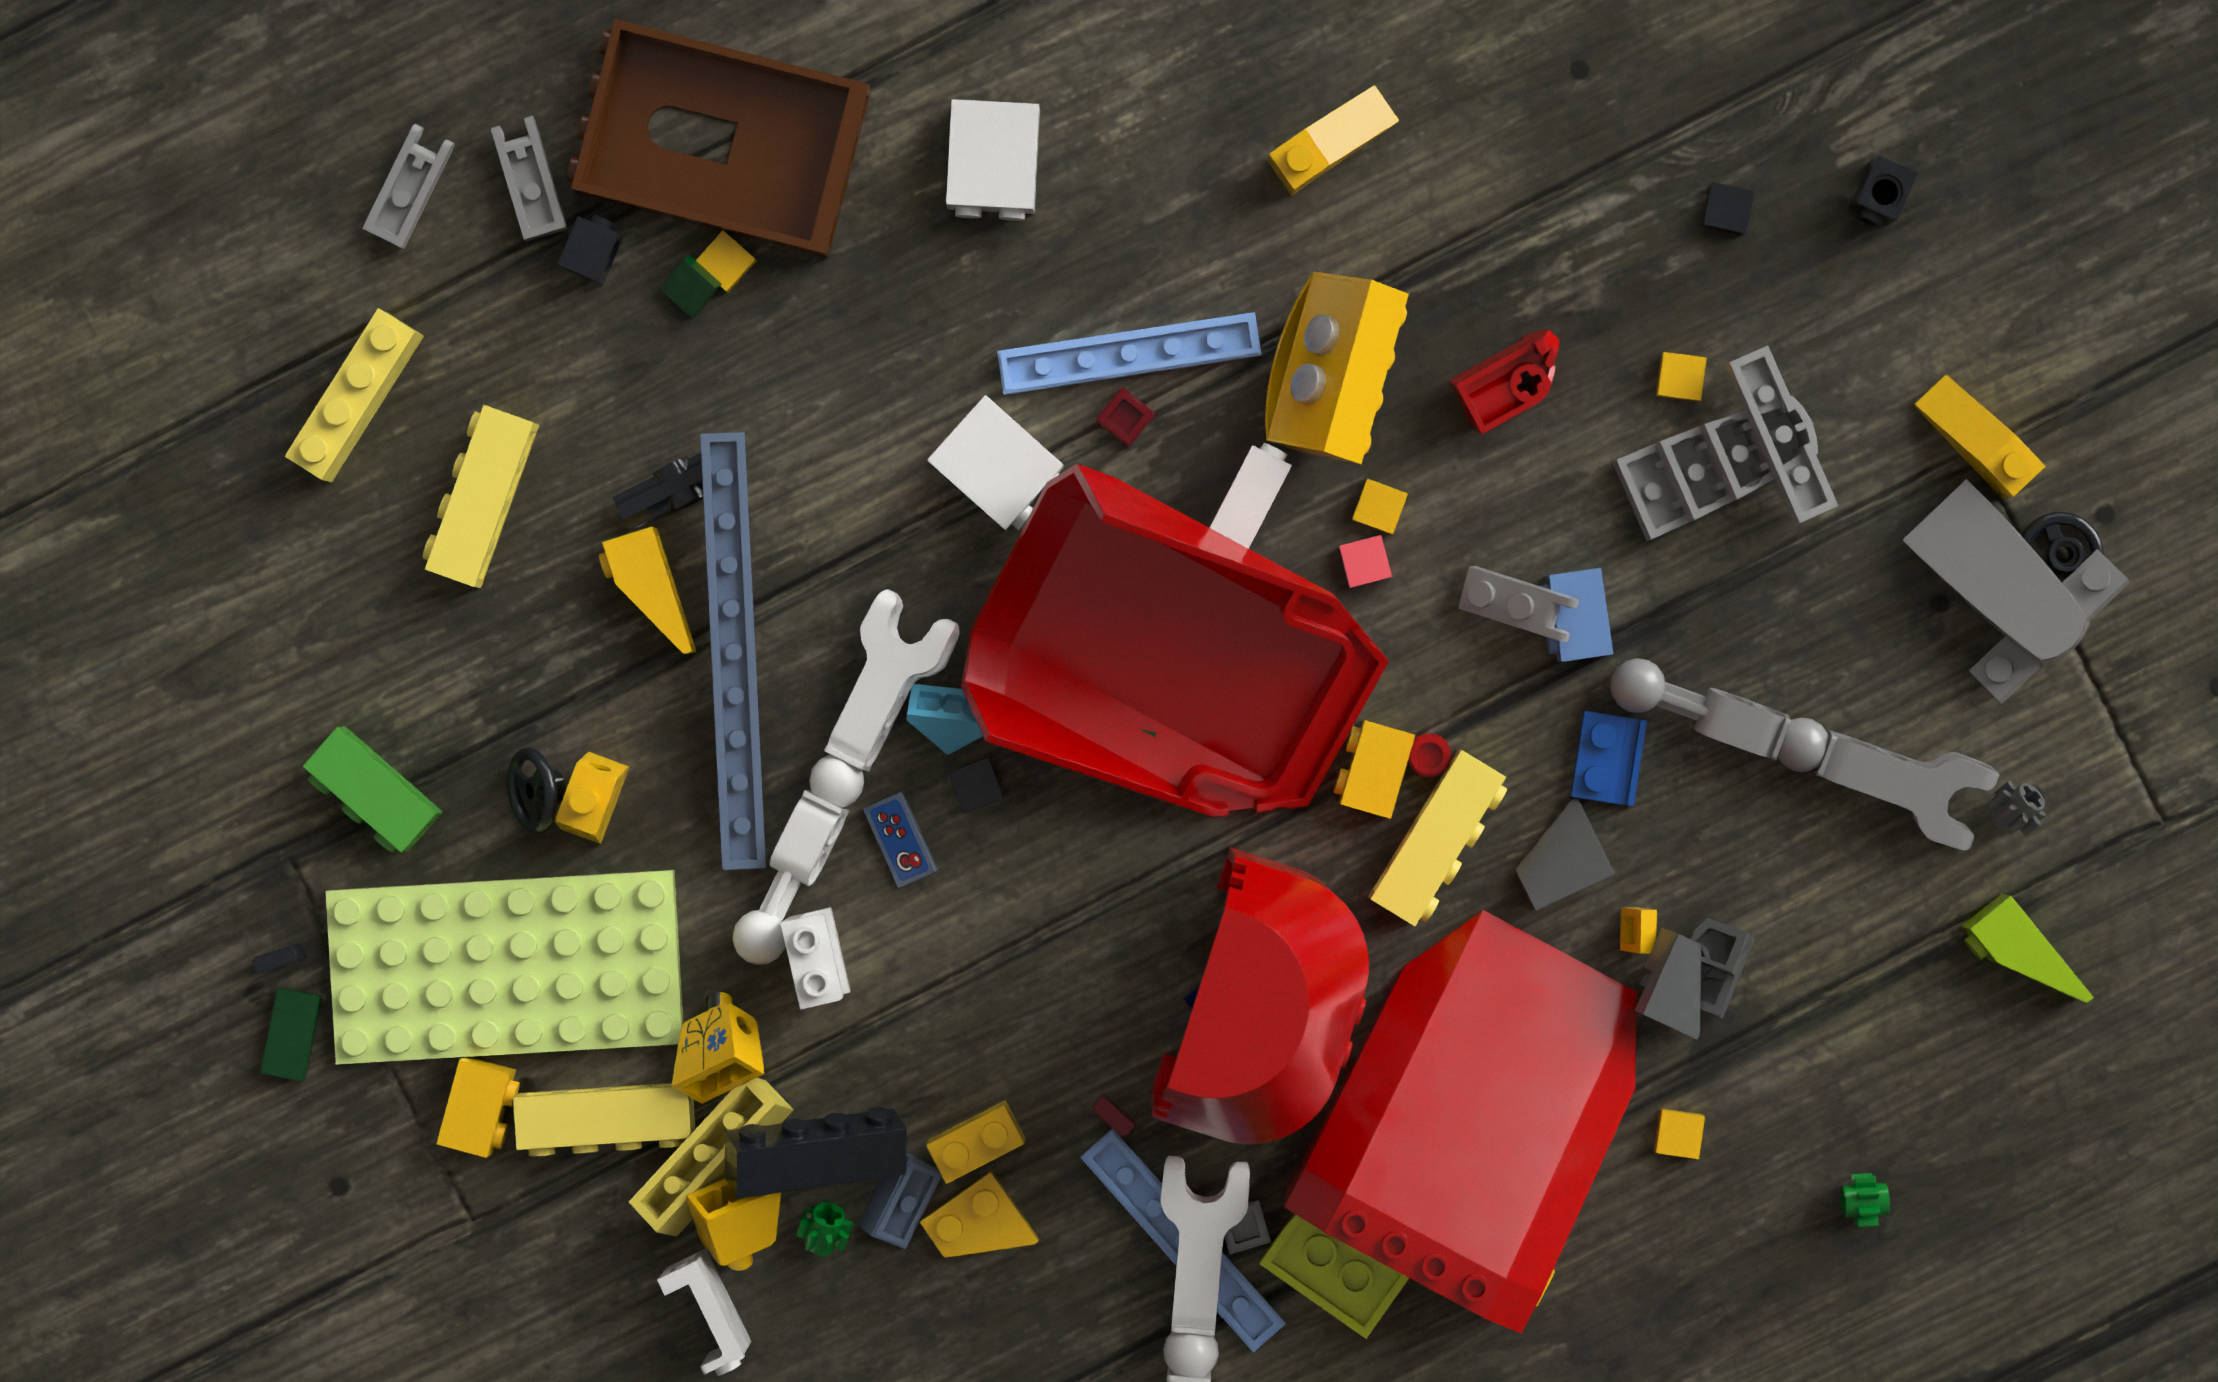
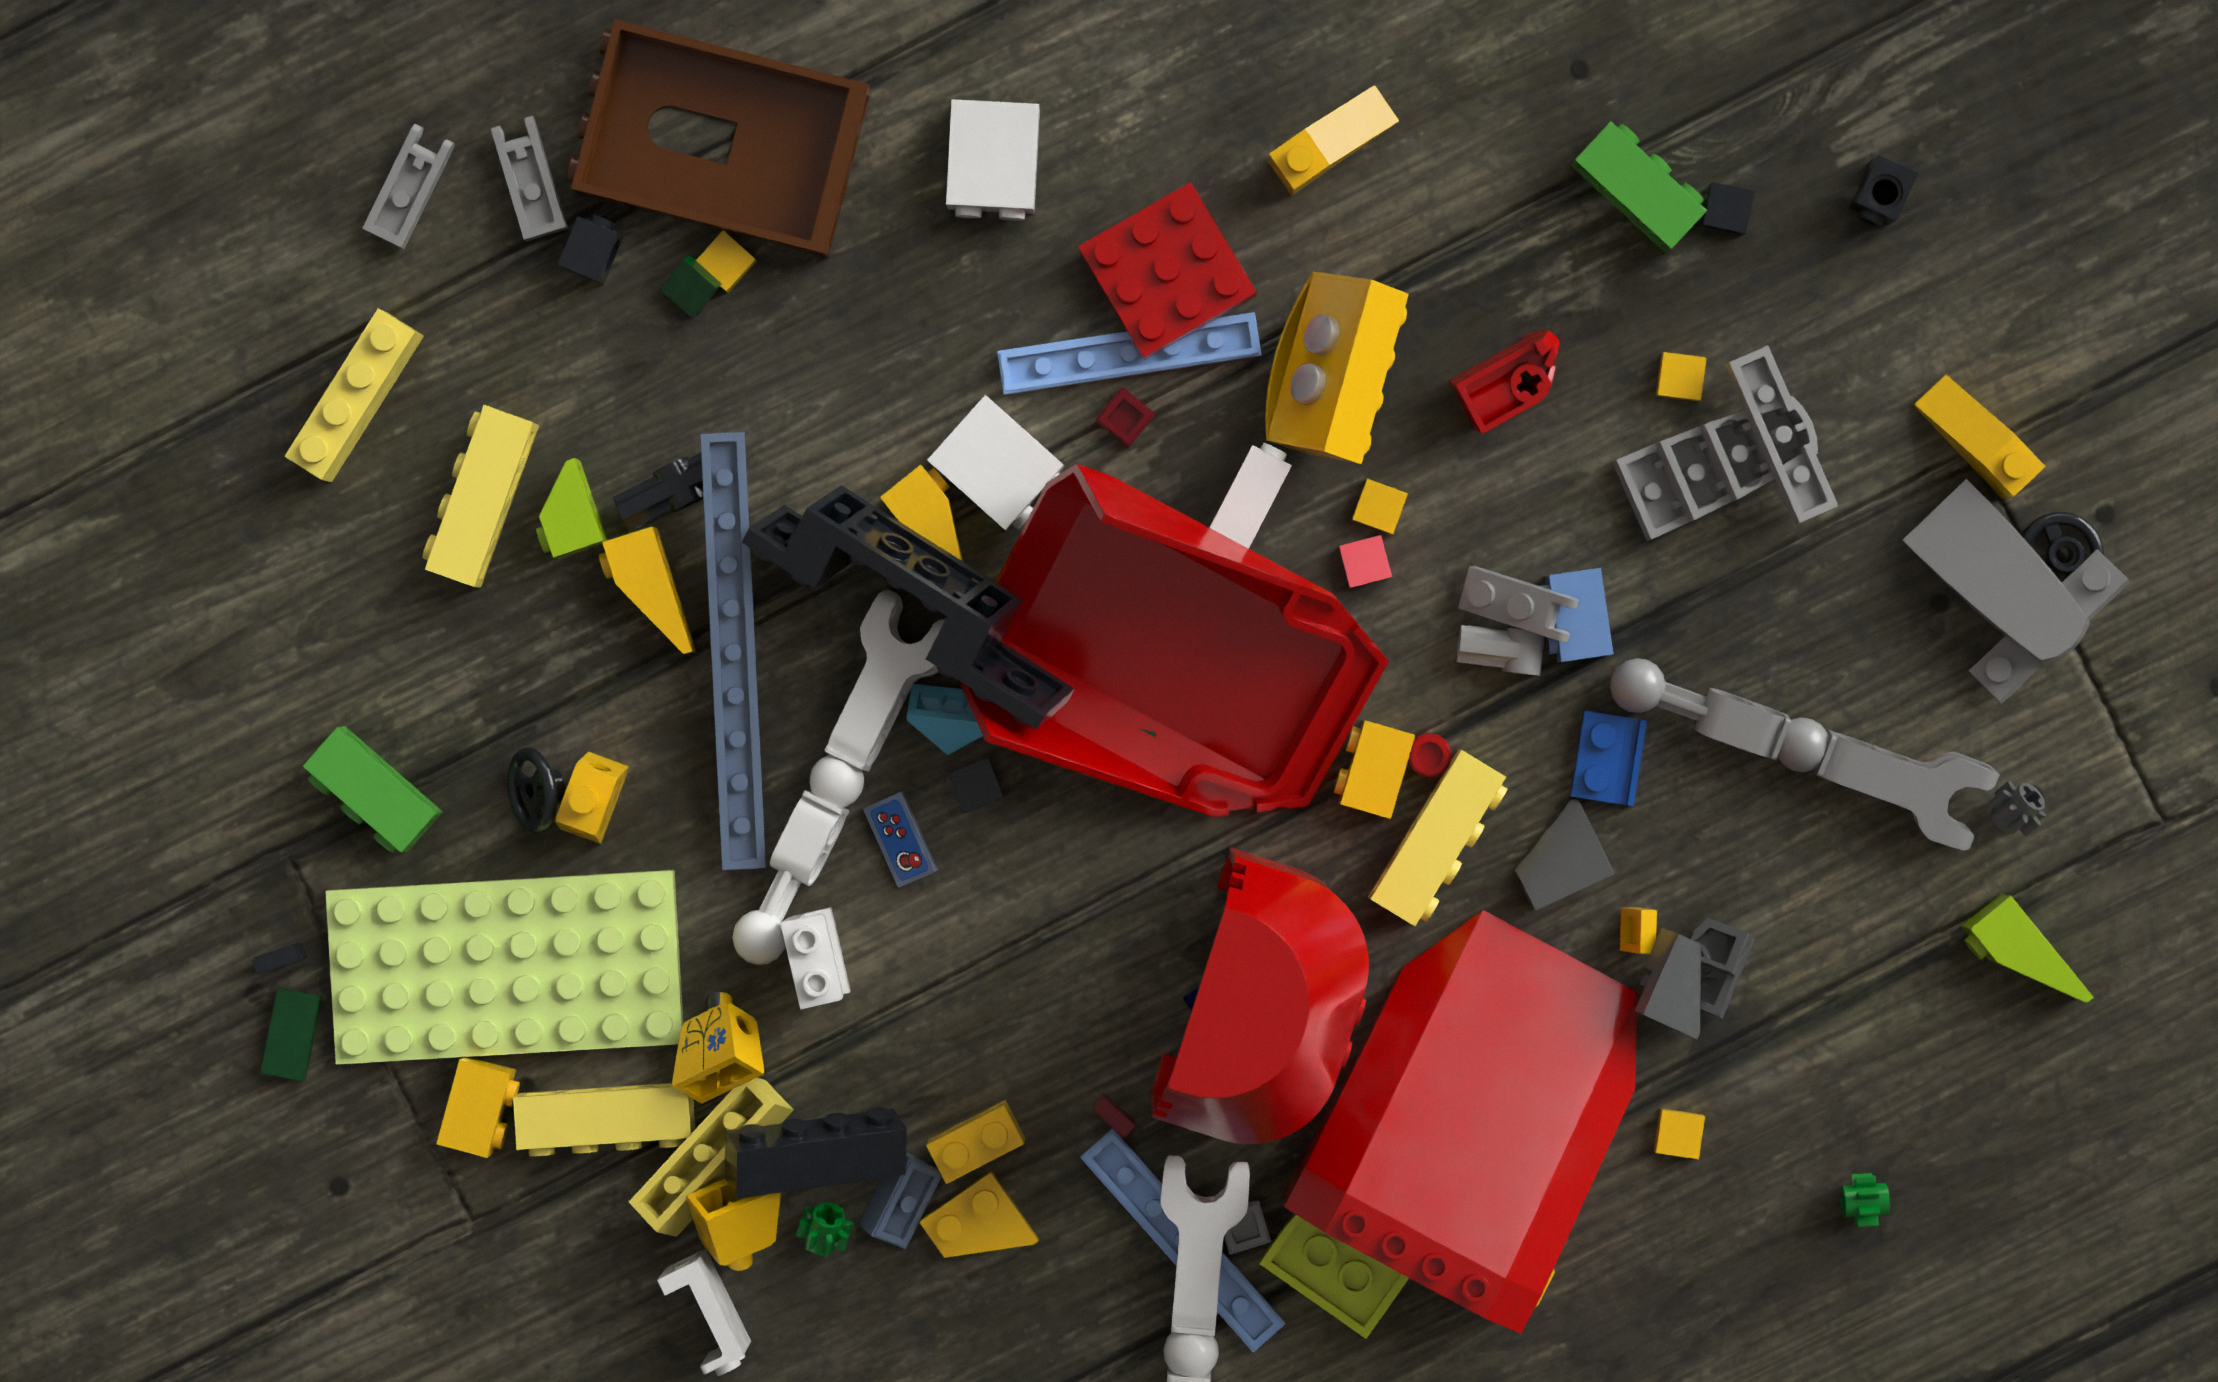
none -> lime slope [536,458,608,559]
none -> black bracket [742,485,1075,730]
none -> yellow slope [880,465,963,561]
none -> red plate [1078,182,1257,360]
none -> light grey piece [1456,625,1545,676]
none -> bright green brick [1570,121,1707,254]

